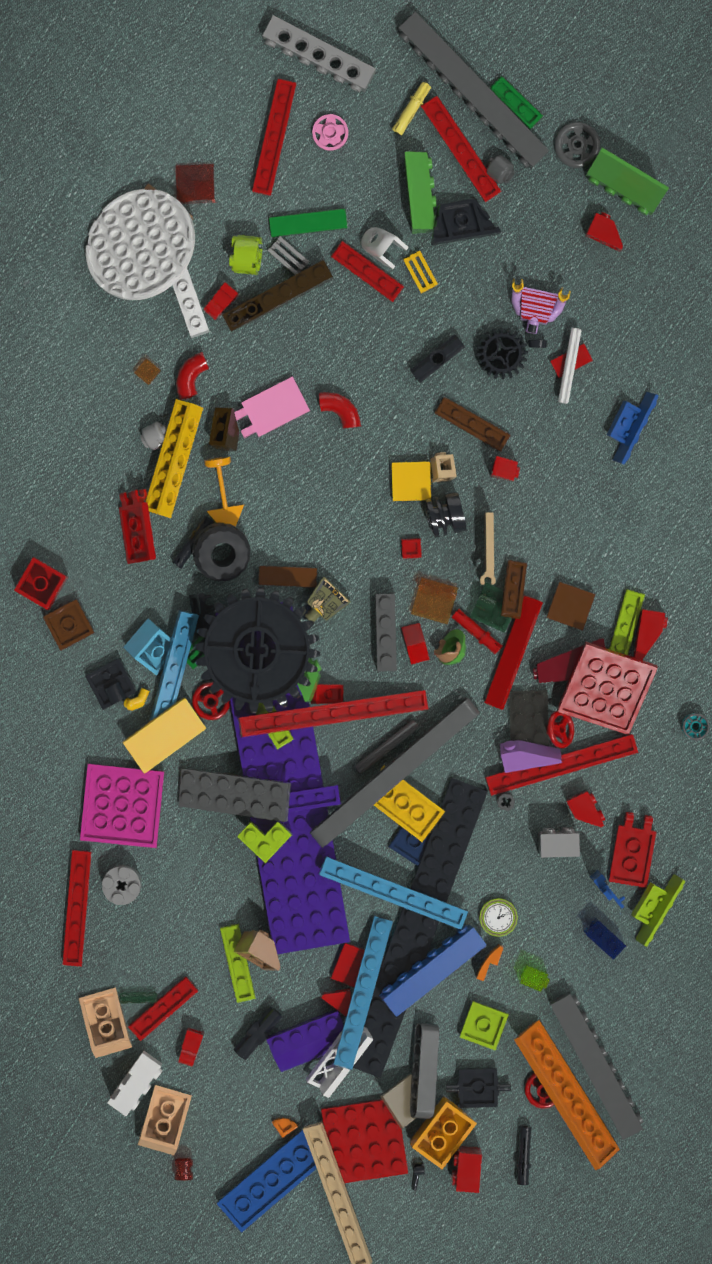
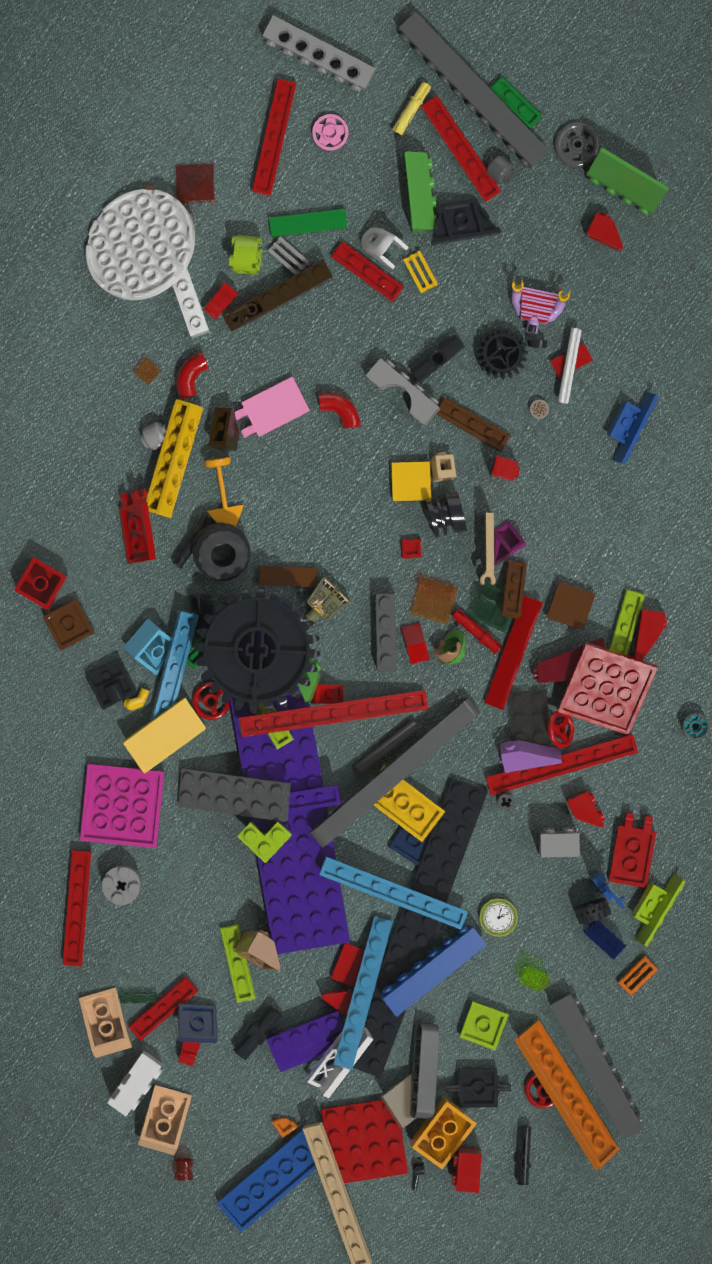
orange slope [476,944,504,981] -> none
none -> dark blue tile [177,1004,217,1043]
none -> light grey arch [366,358,440,427]
none -> magenta slope [494,520,527,566]
none -> tile [530,400,549,419]
none -> black tyre [574,898,611,924]
none -> orange tile [617,955,658,996]

